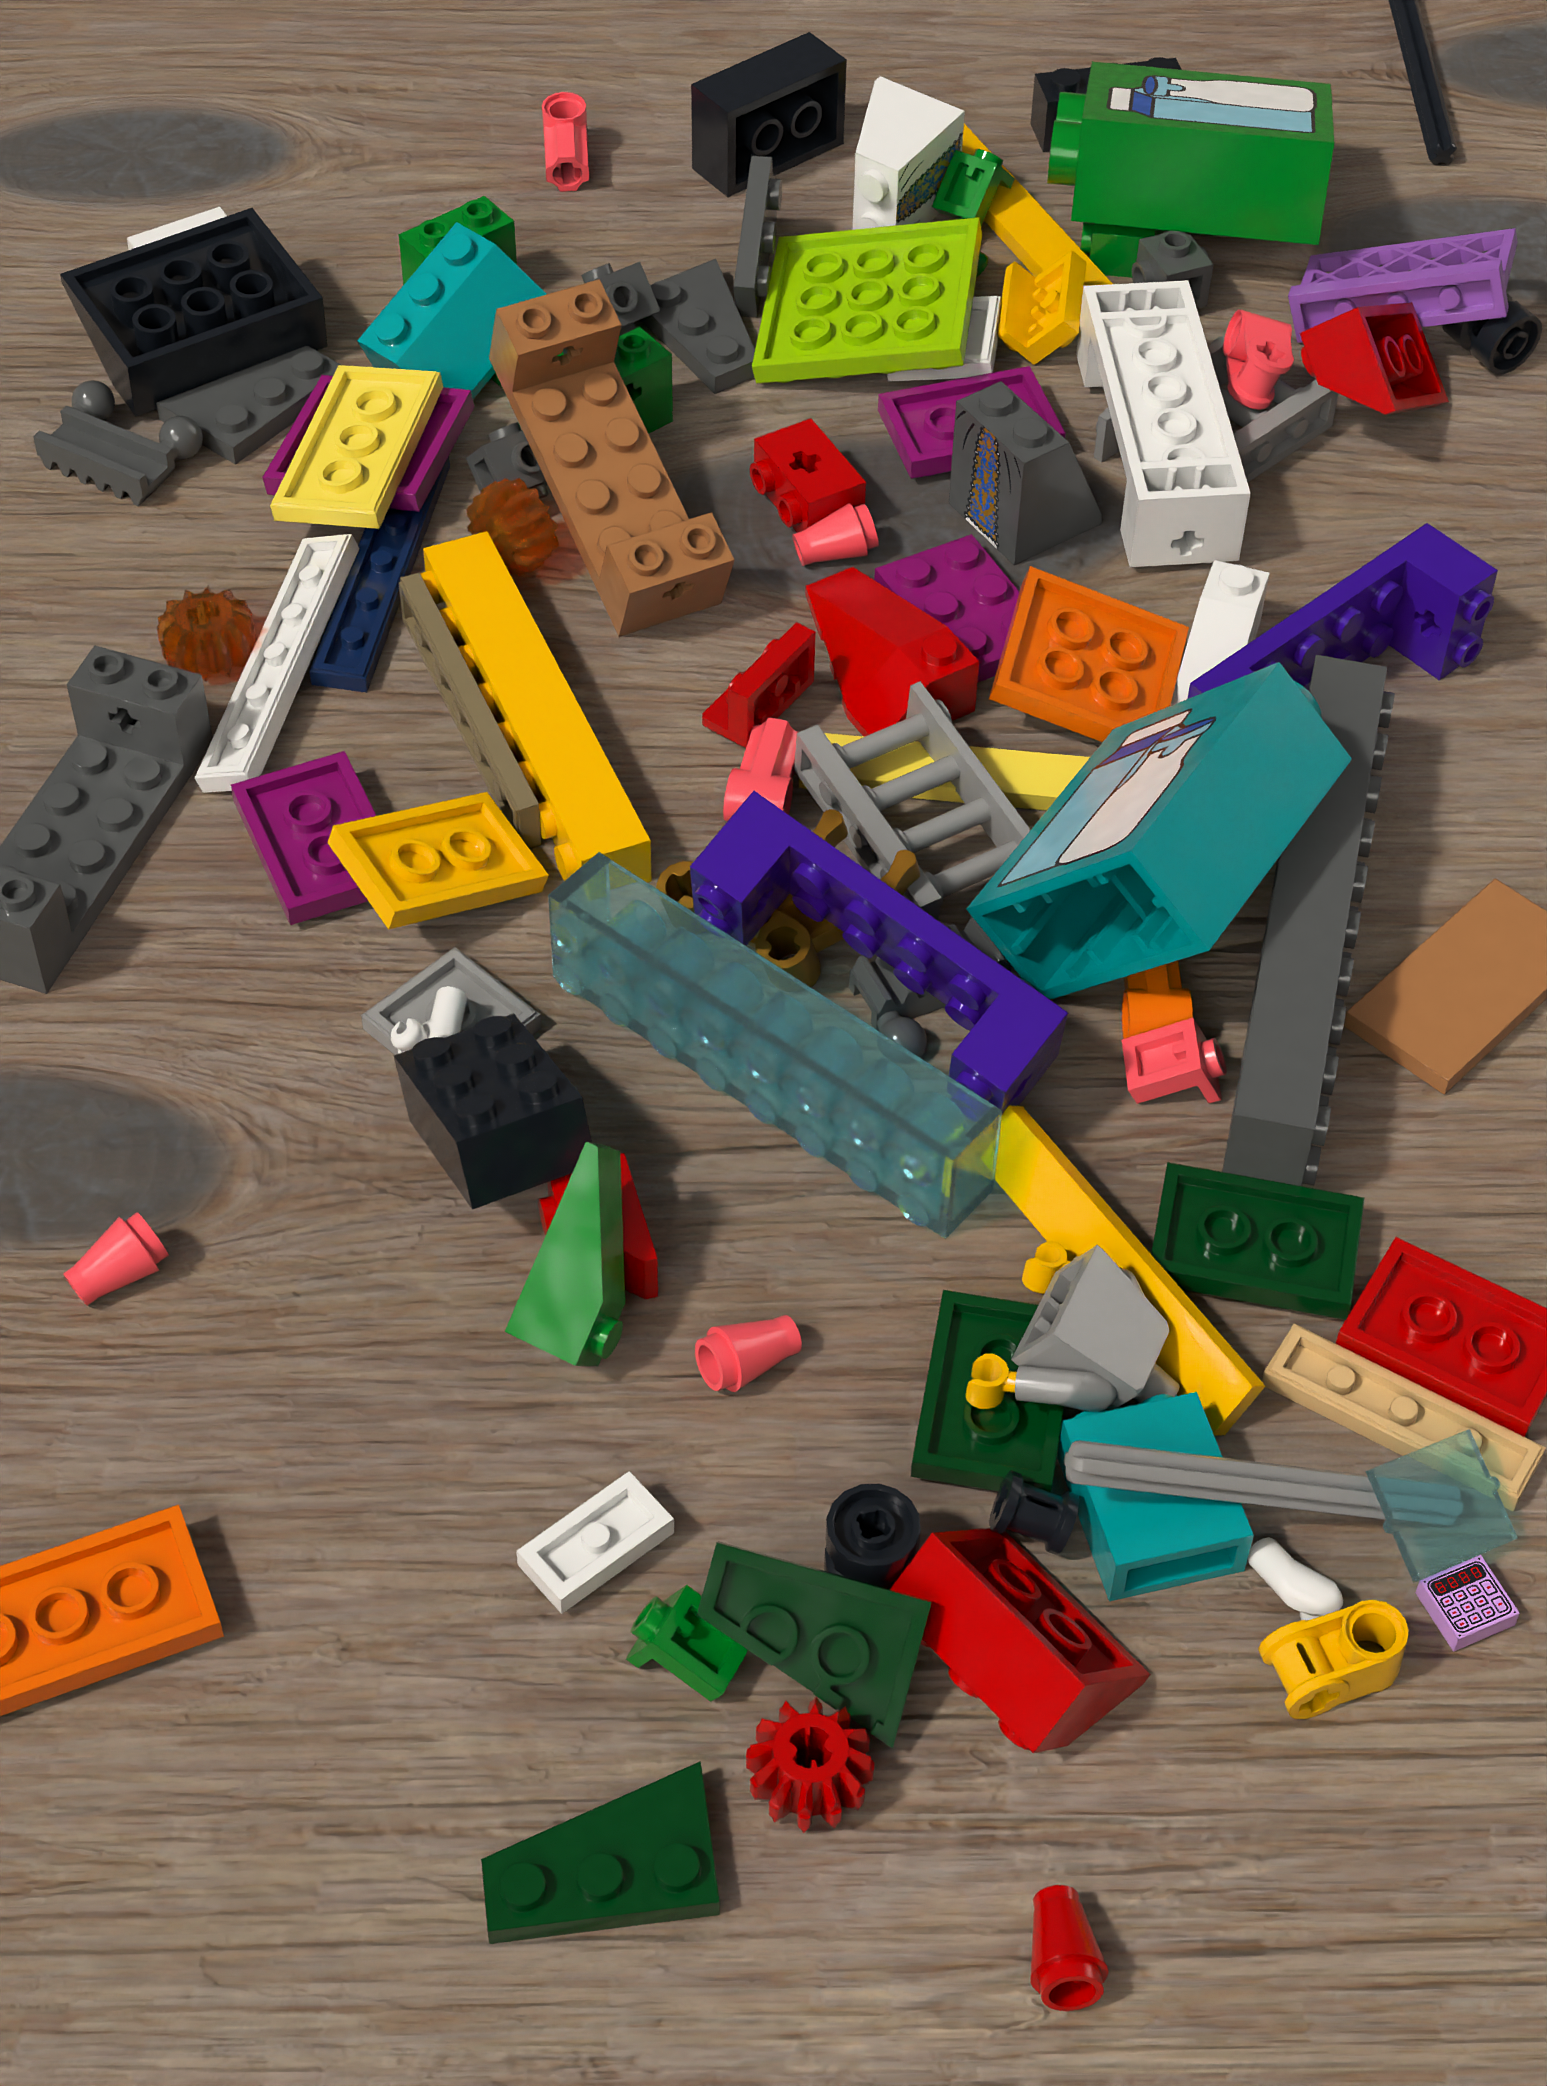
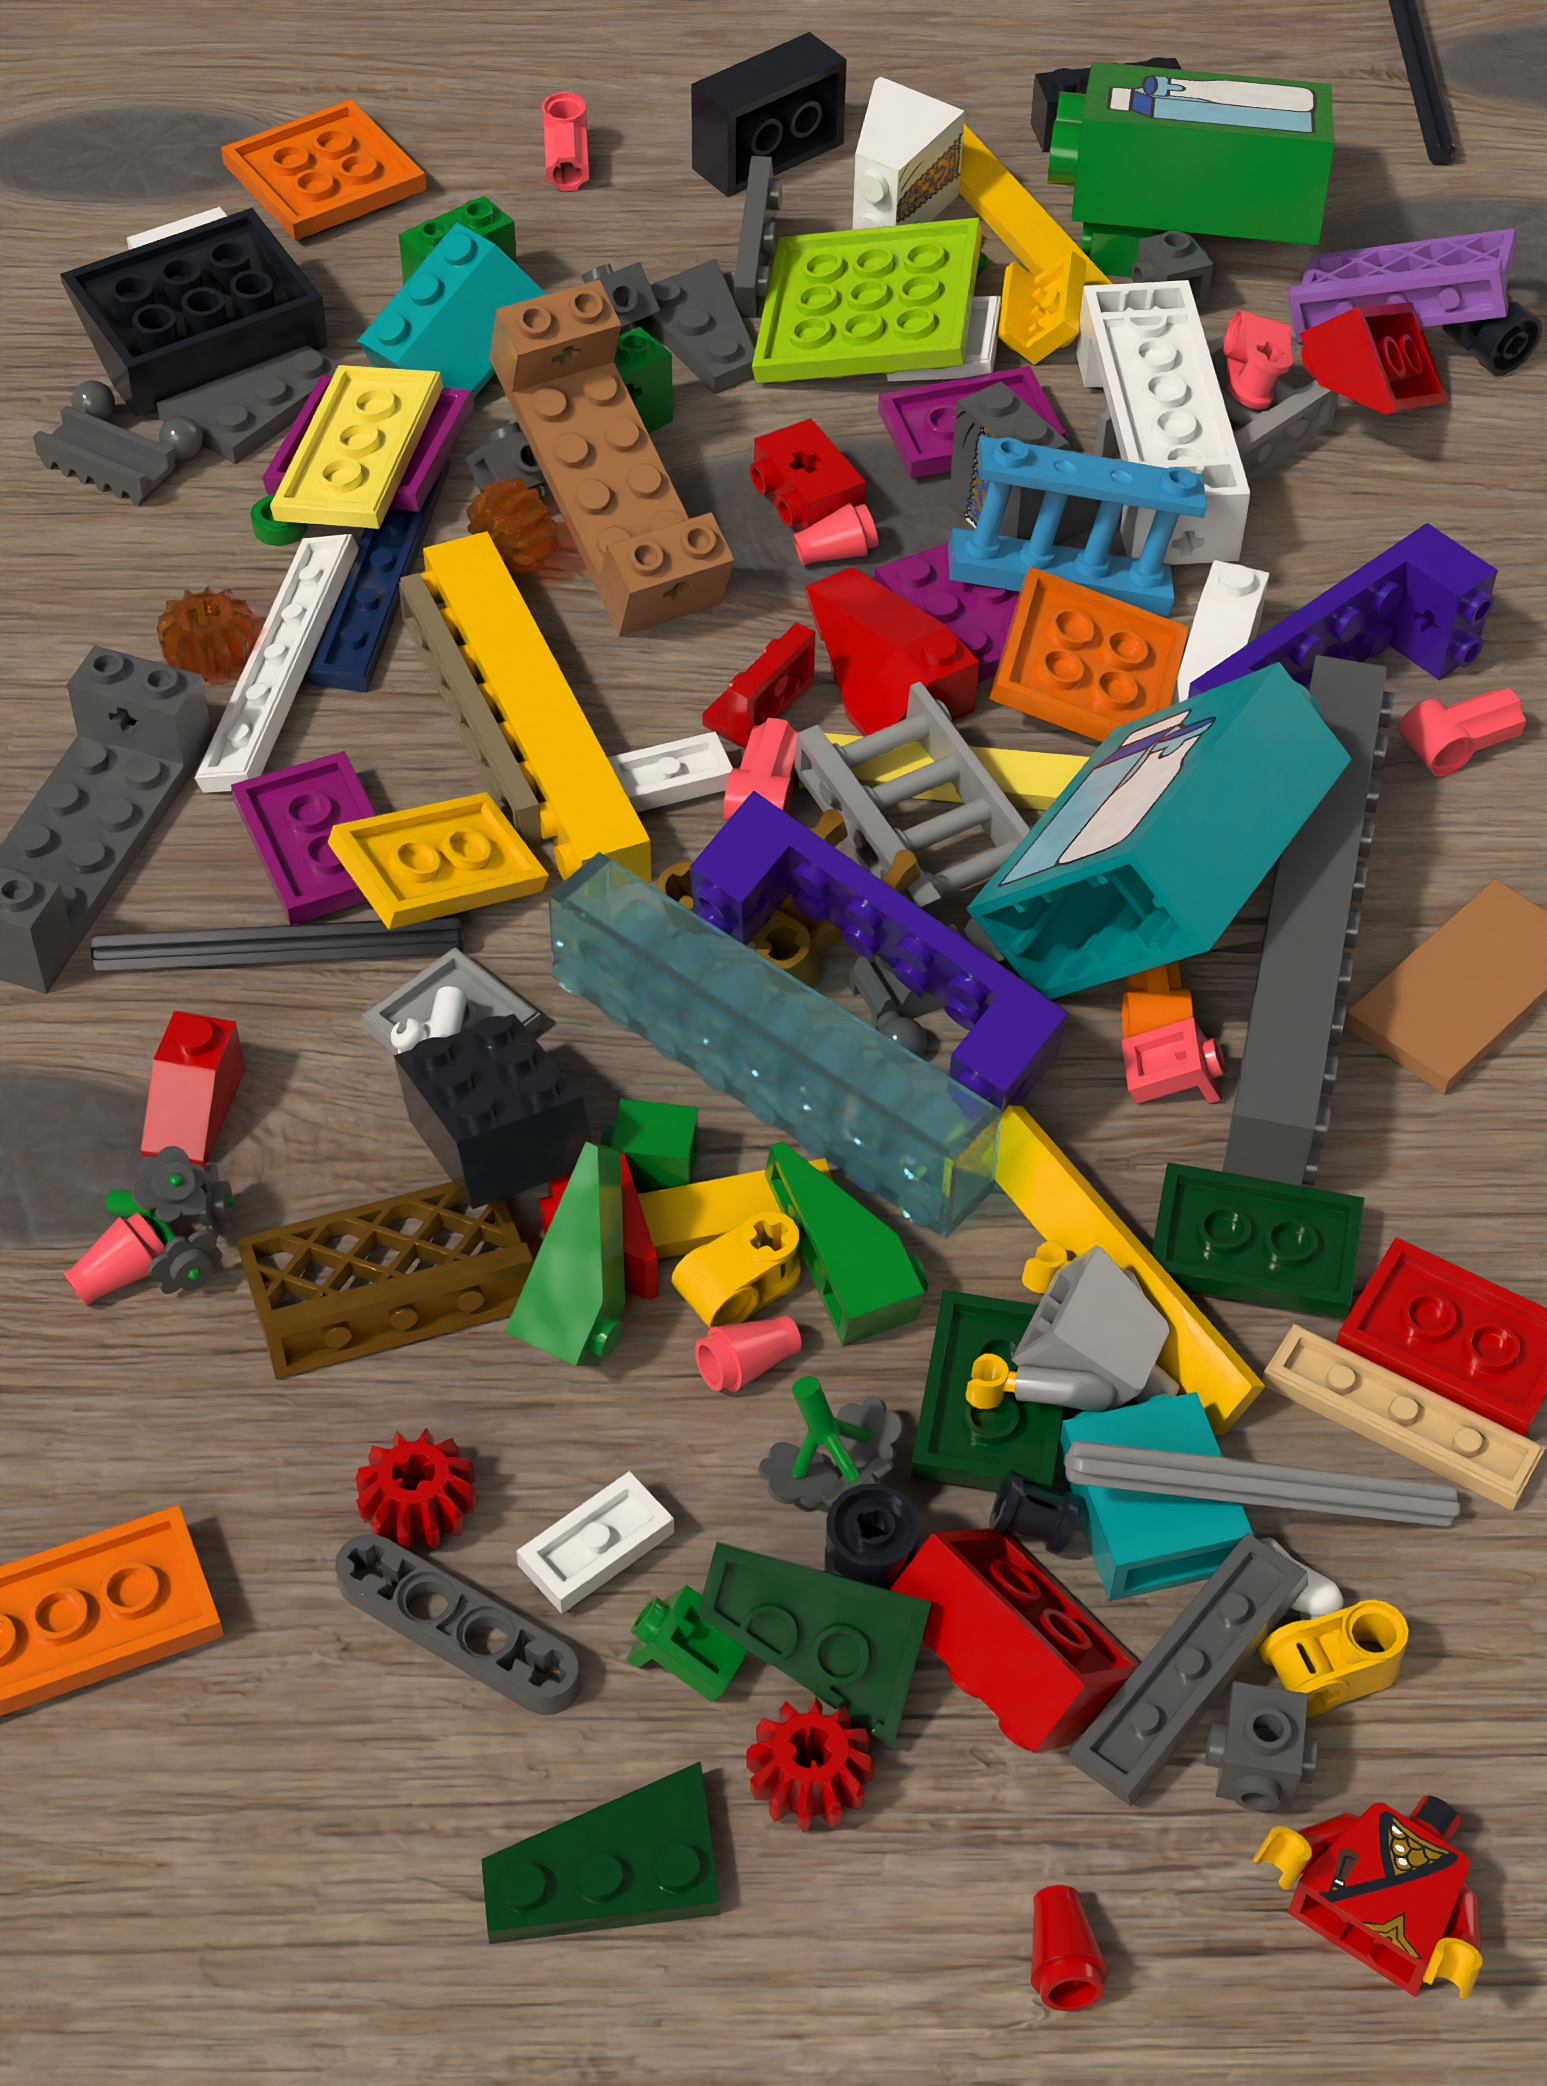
green bracket [931,149,1015,226] -> none
clear light blue piece [1365,1429,1518,1583] -> none
lavender tile [1415,1555,1520,1652] -> none
none -> black axle [91,917,464,972]
none -> dark grey plant [106,1146,235,1294]
none -> red slope [141,1011,245,1169]
none -> orange plate [221,99,427,241]
none -> pearl gold fence [236,1182,534,1379]
none -> green tile [250,495,308,546]
none -> dark grey beam [335,1534,580,1715]
none -> red gear [355,1428,477,1551]
none -> green brick [600,1098,699,1193]
none -> white plate [607,731,733,812]
none -> yellow tile [637,1158,833,1259]
none -> yellow piece [671,1211,801,1329]
none -> dark grey plant [758,1376,905,1508]
none -> green slope [765,1141,928,1346]
none -> dark azure fence [948,436,1207,617]
none -> dark grey plate [1069,1533,1308,1806]
none -> dark grey brick [1205,1681,1318,1811]
none -> red torso [1251,1795,1483,2001]
none -> coral piece [1399,688,1526,777]

